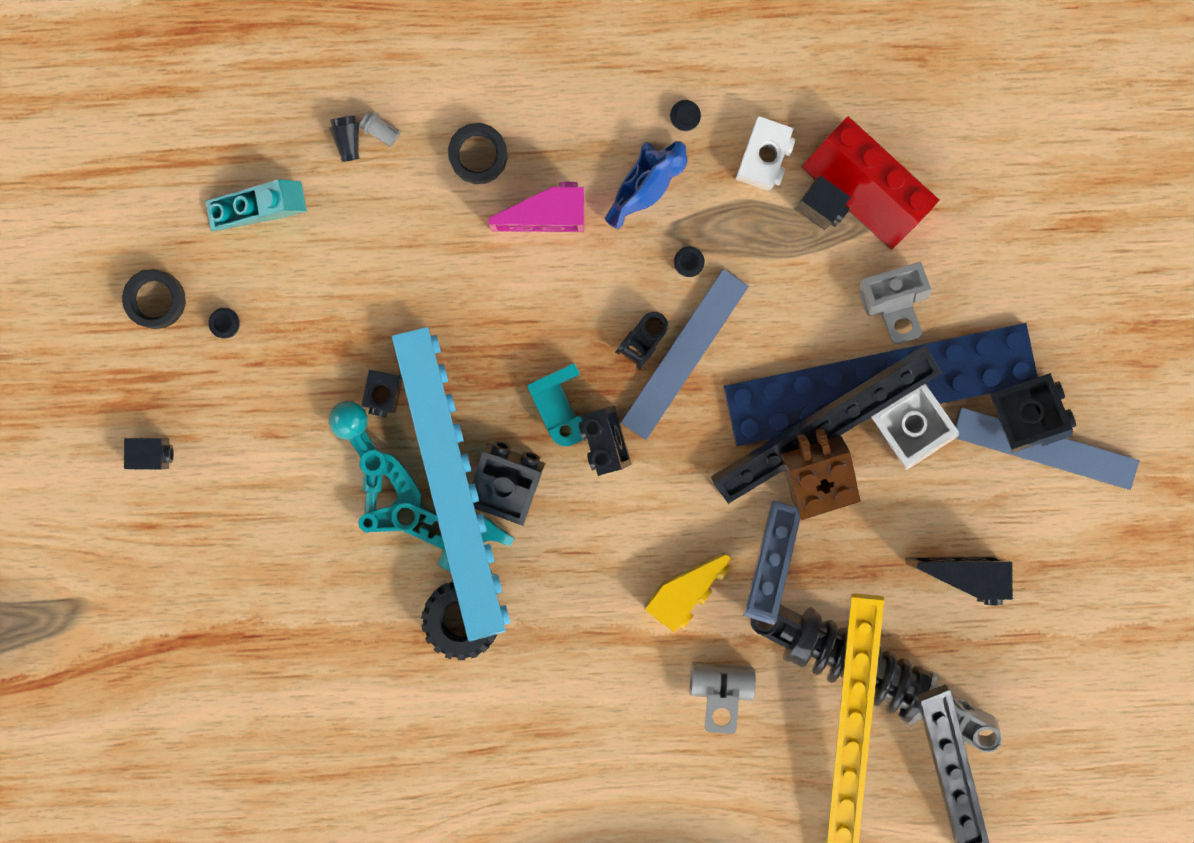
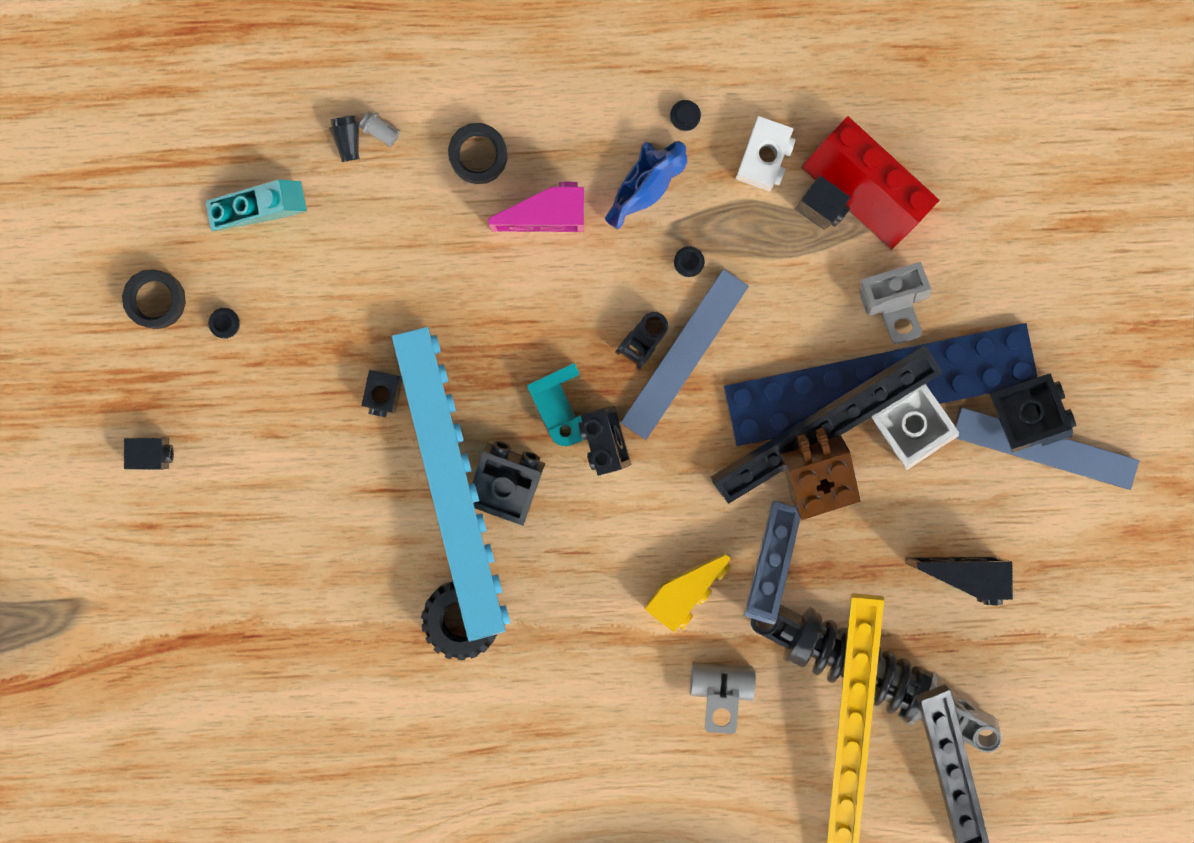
teal piece [328,401,515,576] -> none

